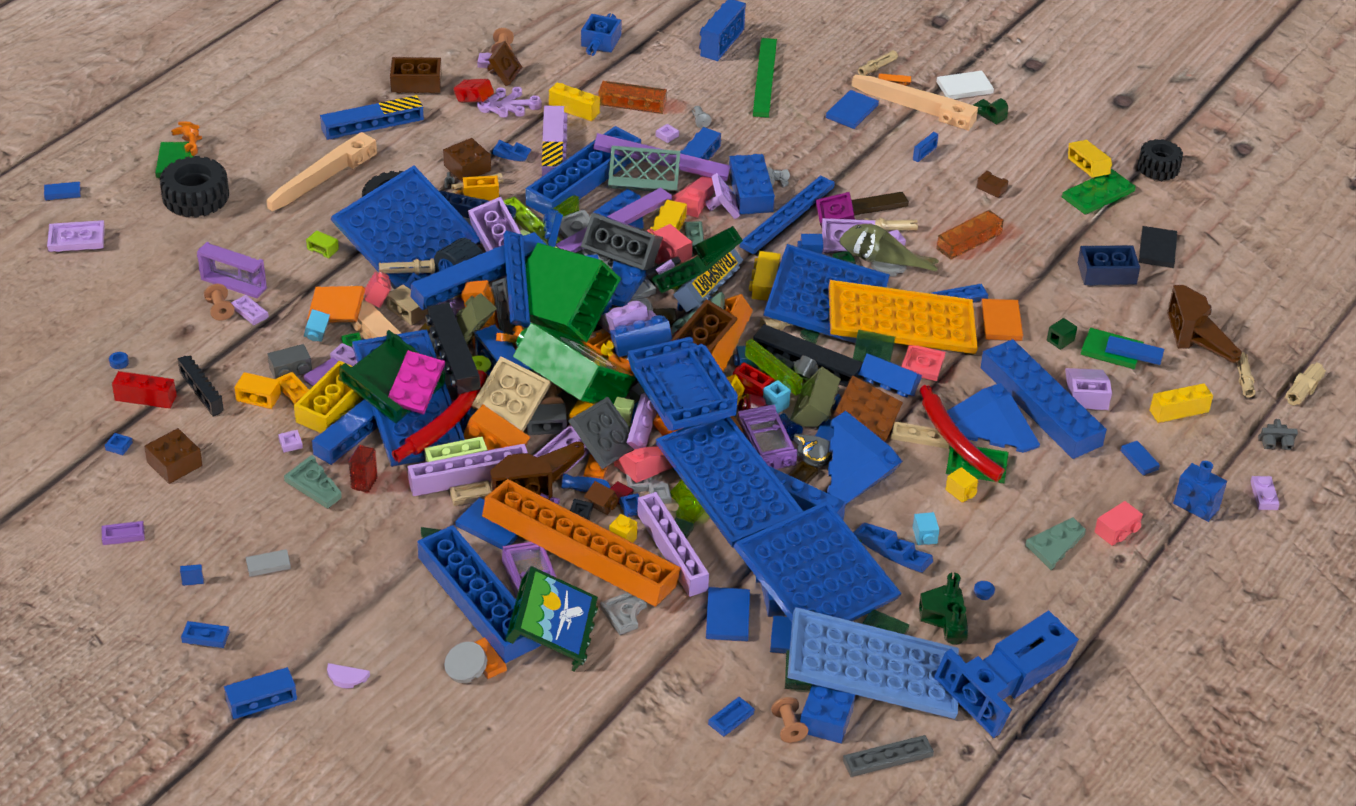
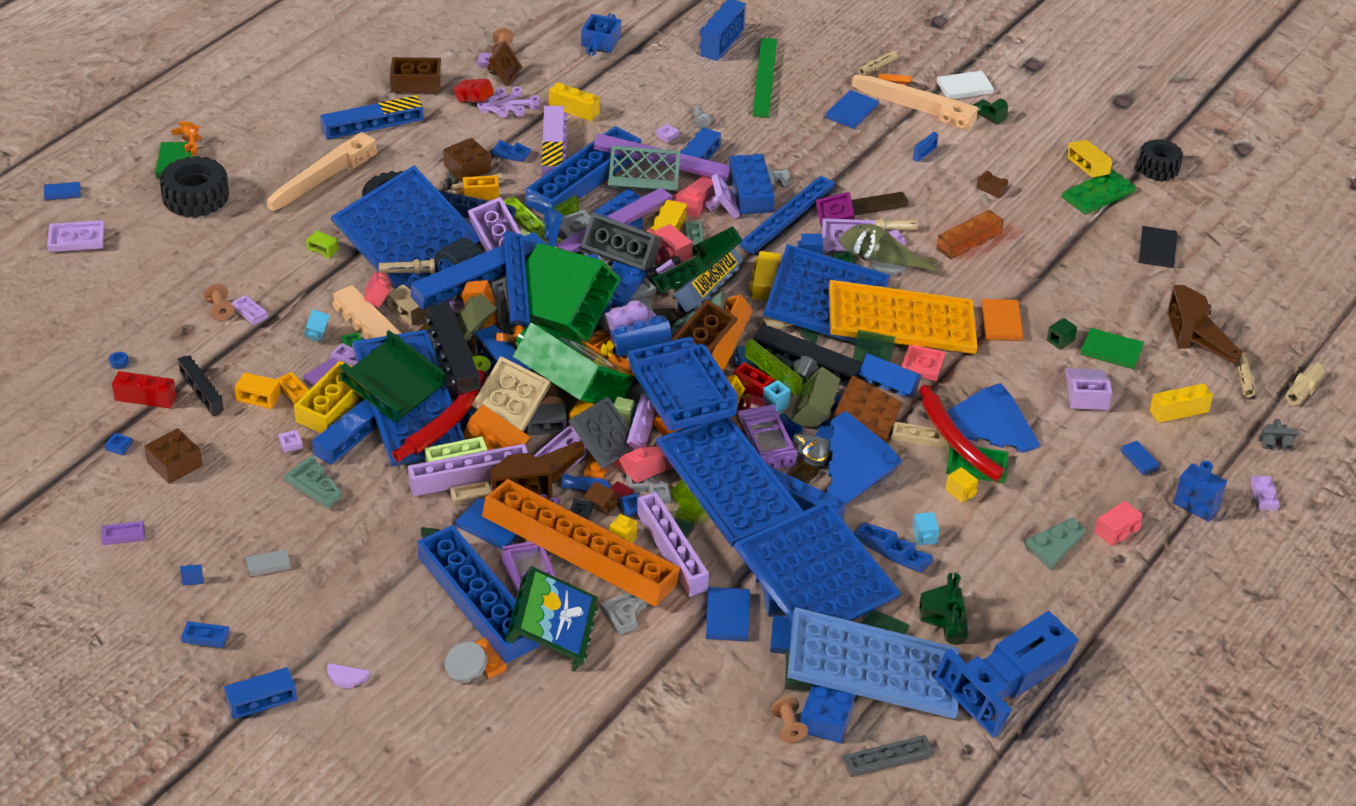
medium lavender door [197,242,267,298] -> none
dark grey brick [267,344,312,379] -> none
orange tile [307,286,365,322] -> none
clear red brick [348,445,378,493] -> none
dark pink plate [388,350,445,414] -> none
clear orange brick [598,80,667,114] -> none
blue tile [708,697,755,737] -> none
blue tile [931,284,988,302] -> none
blue plate [974,581,995,600] -> none
blue brick [980,339,1107,459] -> none
dark blue brick [1077,245,1140,285] -> none
blue tile [1105,336,1164,365] -> none

